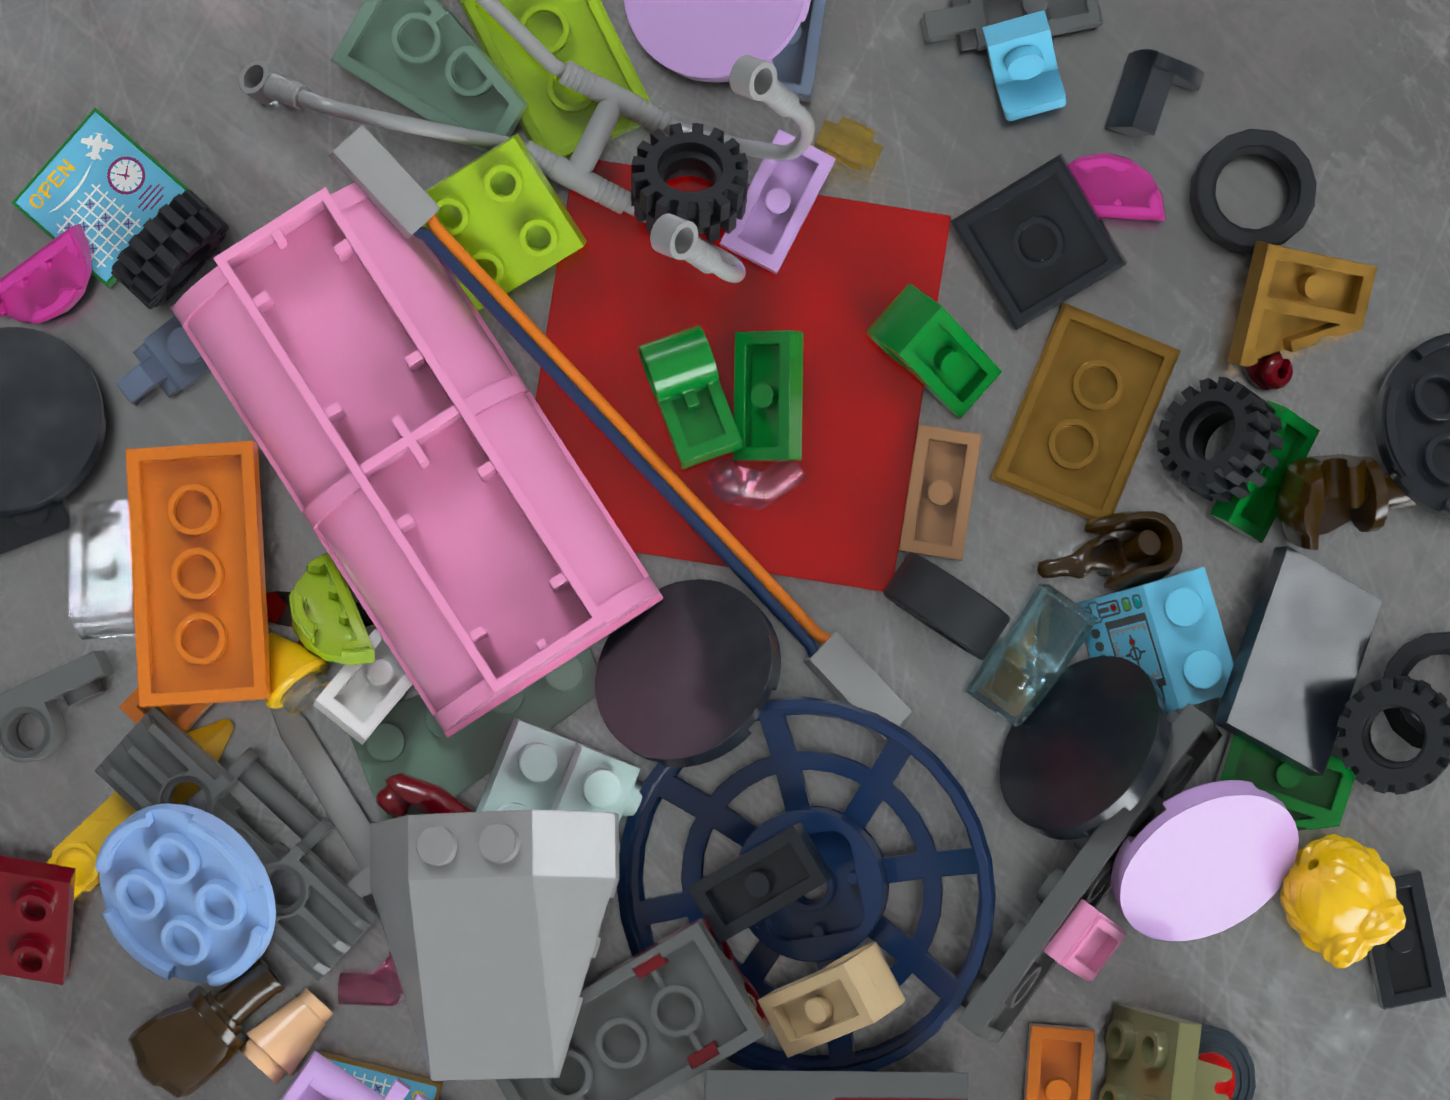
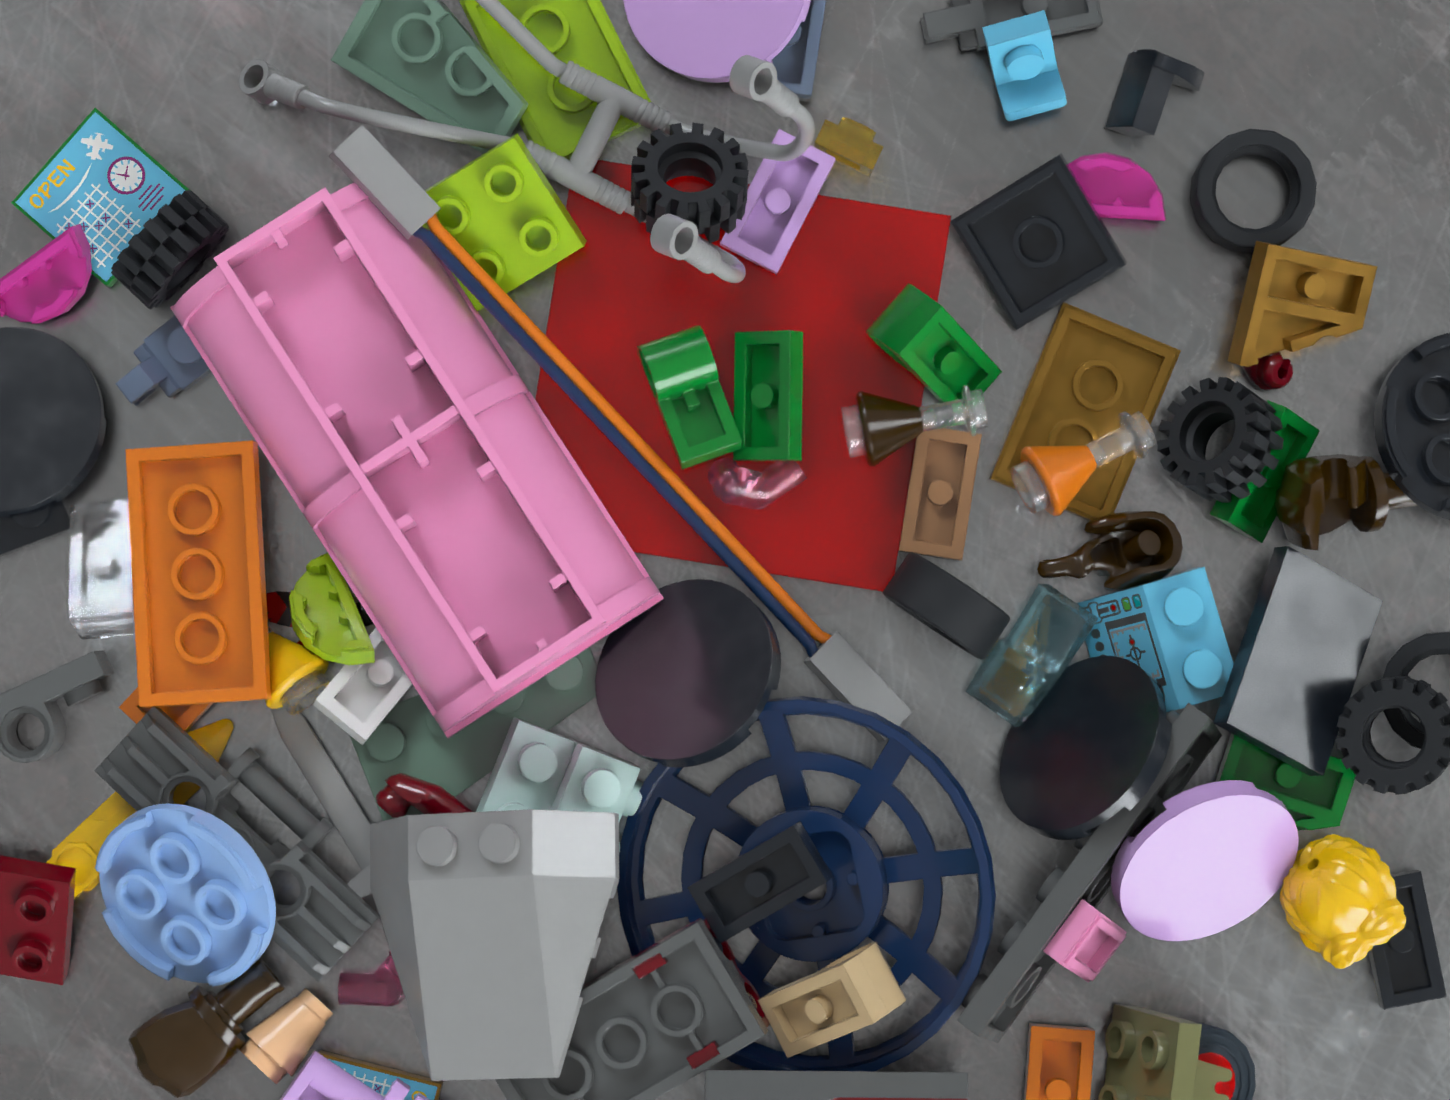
none -> piece [841,385,988,467]
none -> piece [1010,411,1156,516]

